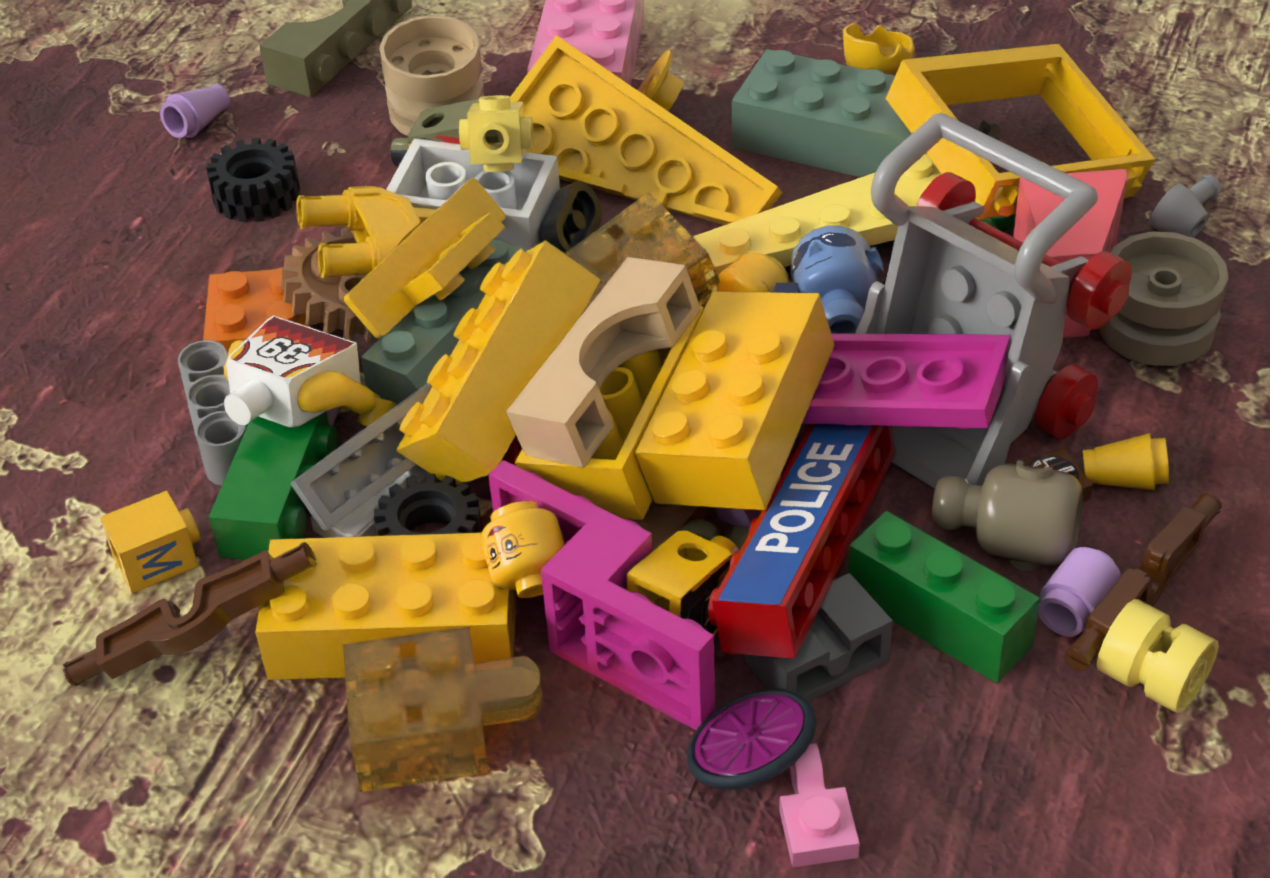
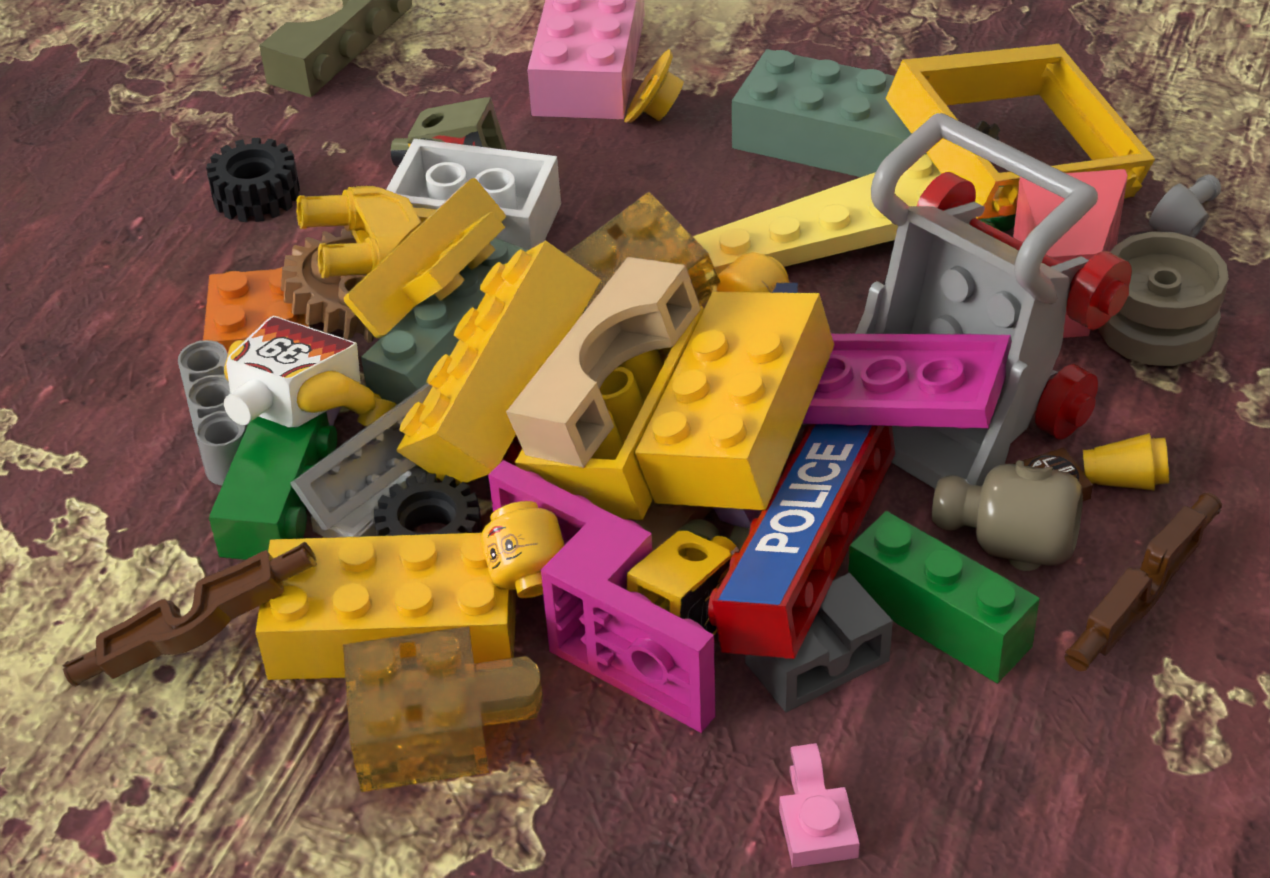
yellow brick [100,491,201,594] -> none
lavender cone [160,84,230,138] -> none
tan wheel [379,15,484,136] -> none
light yellow brick [459,95,534,172] -> none
yellow wing [502,35,783,225] -> none
black plate [539,181,602,262] -> none
magenta wheel [687,690,817,790] -> none
medium blue piece [790,225,884,334] -> none
yellow hair [843,23,915,76] -> none
lavender brick [1038,547,1122,637] -> none
light yellow wheel [1096,599,1219,713] -> none

